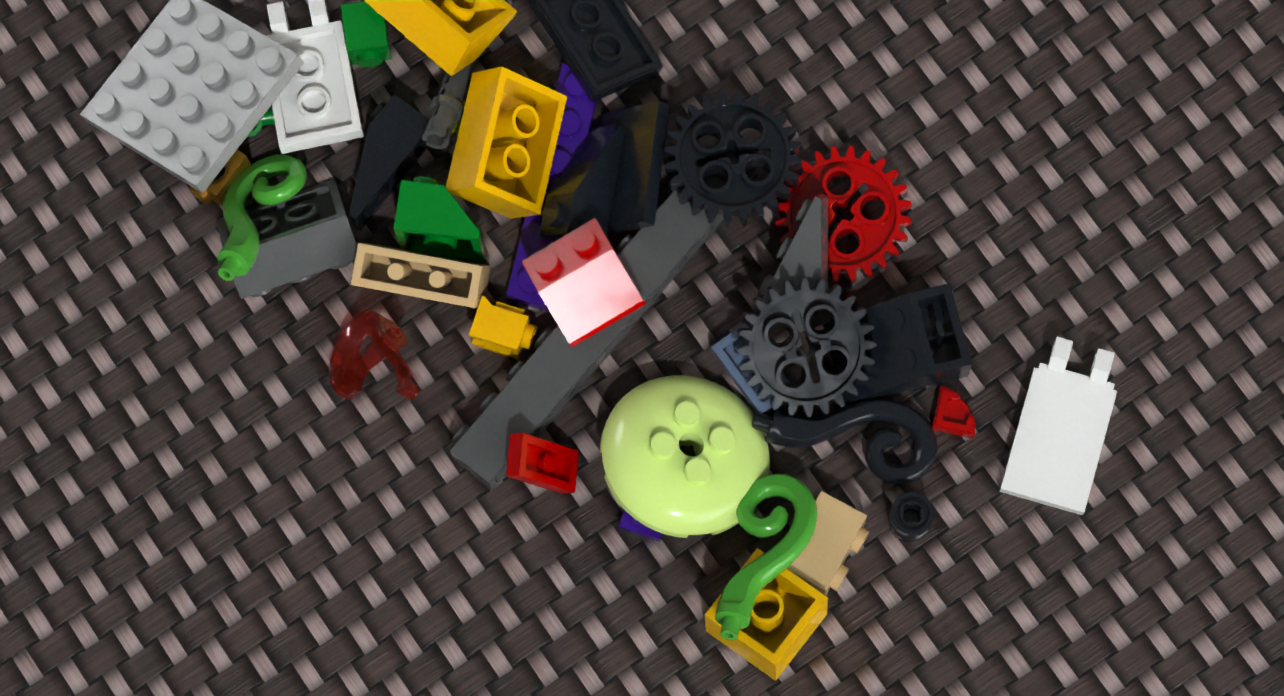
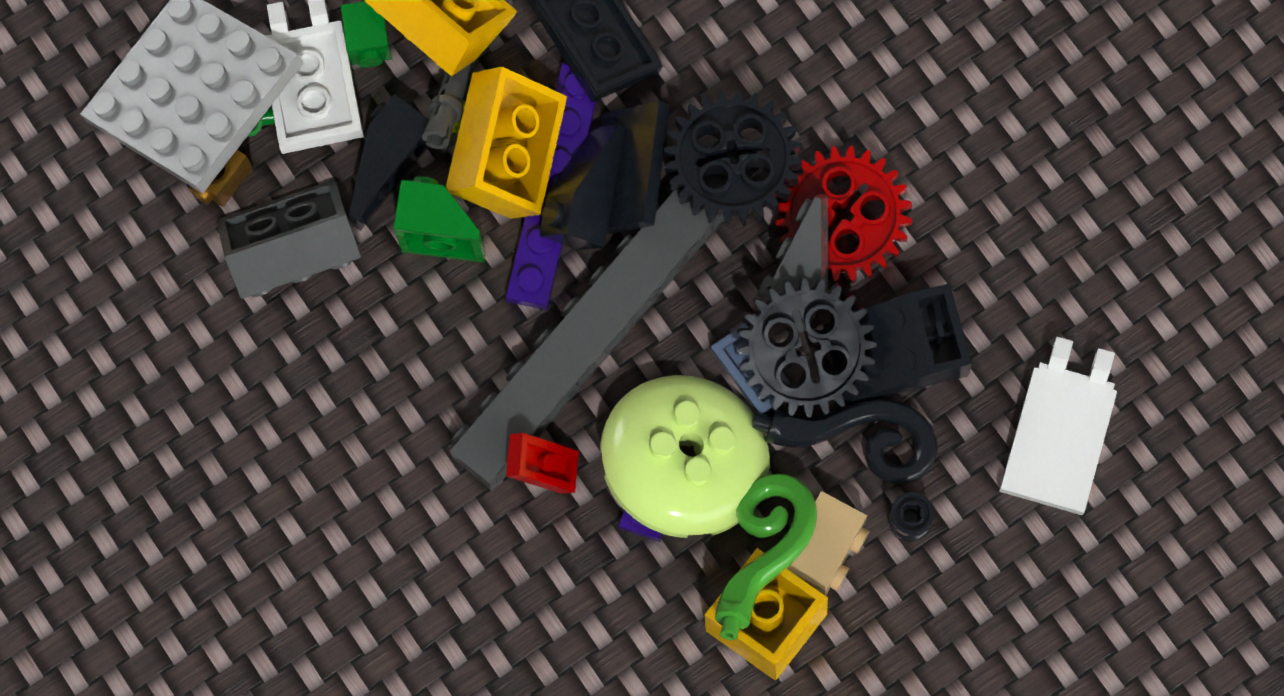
bright green plant [217,155,307,281] -> none
clear red helmet [329,310,420,401] -> none
tan brick [351,243,491,308] -> none
yellow window [469,296,537,360] -> none
slope [521,218,646,347] -> none
red tile [932,386,975,439] -> none

